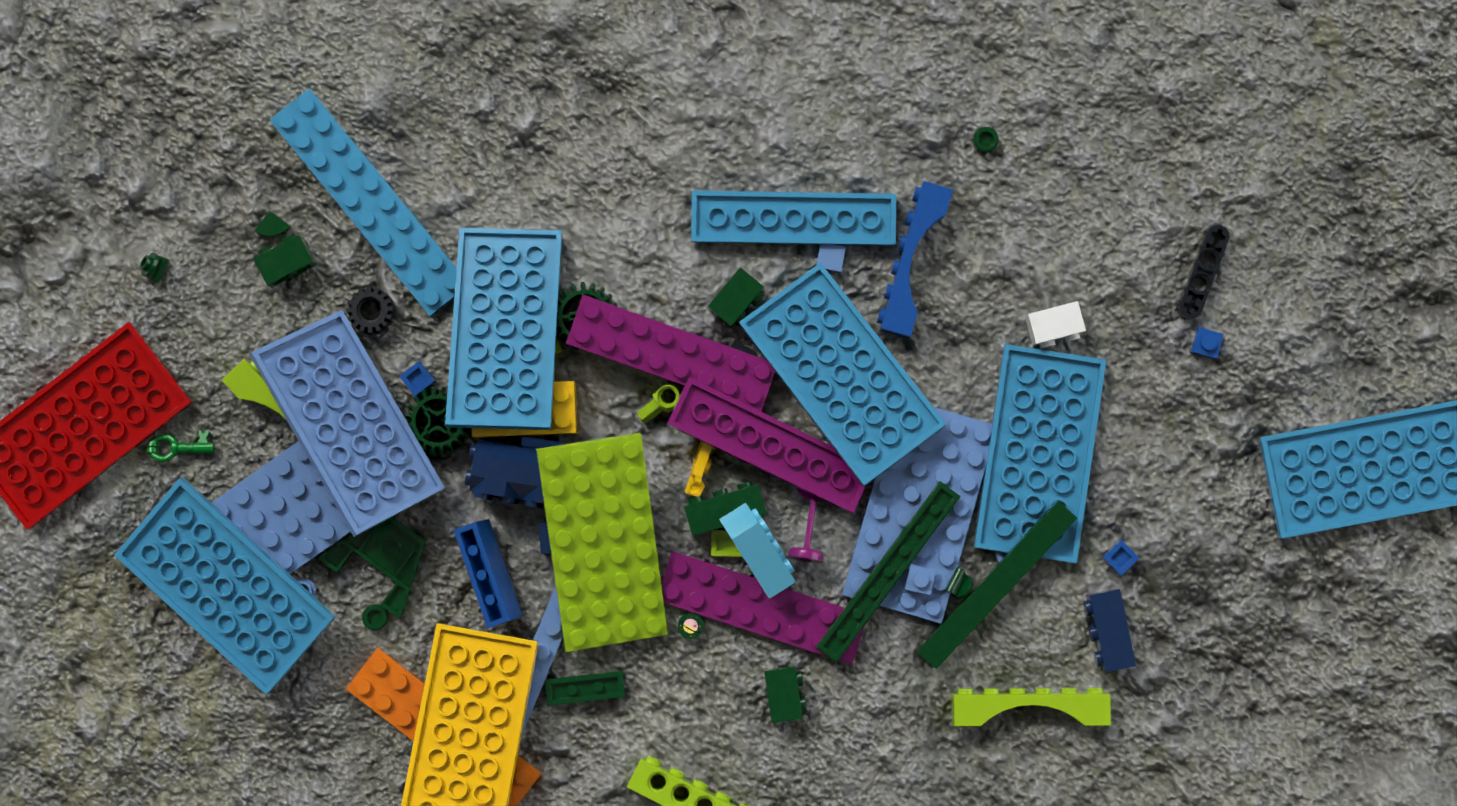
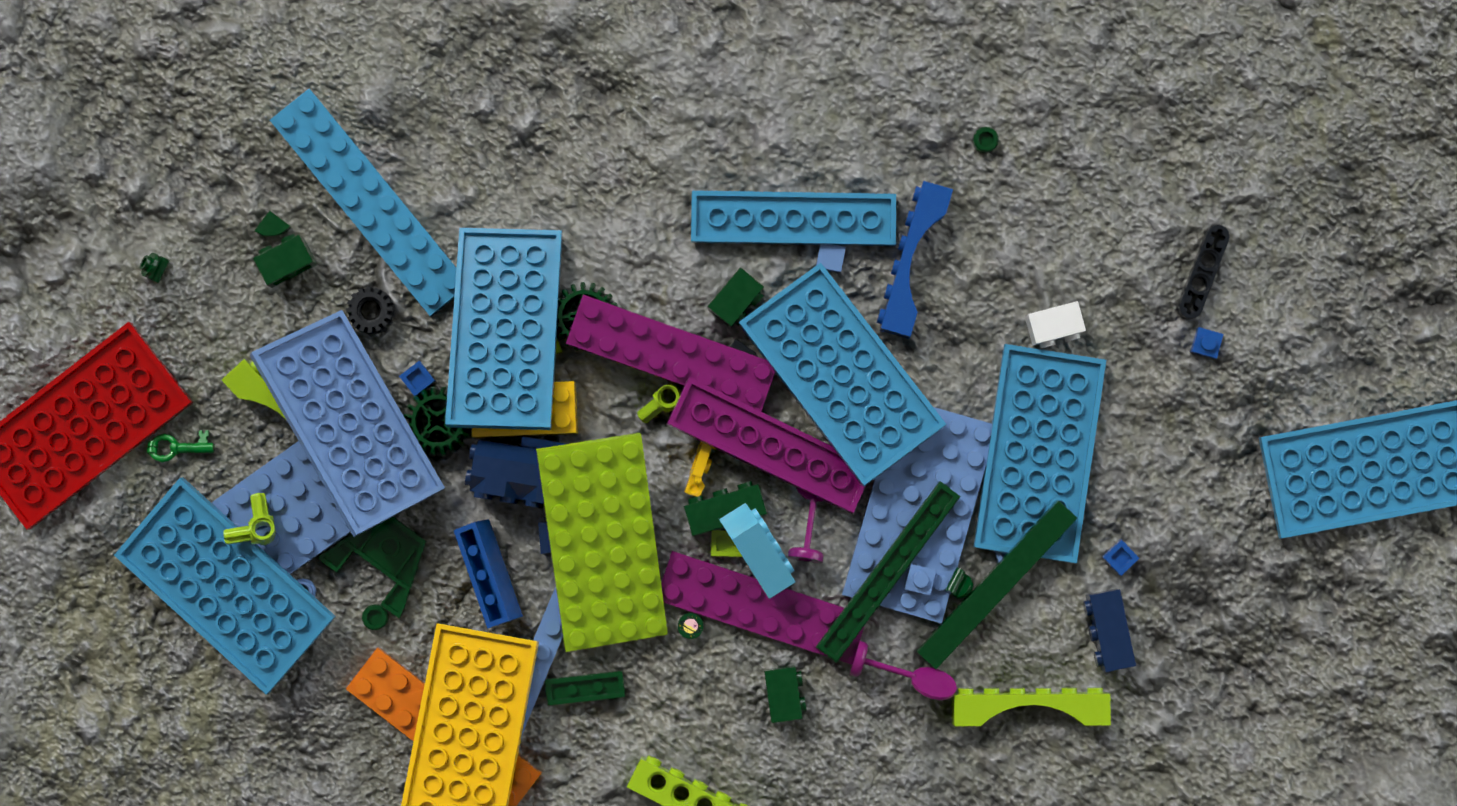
none -> lime axle [223,493,276,545]
none -> magenta piece [849,641,957,700]

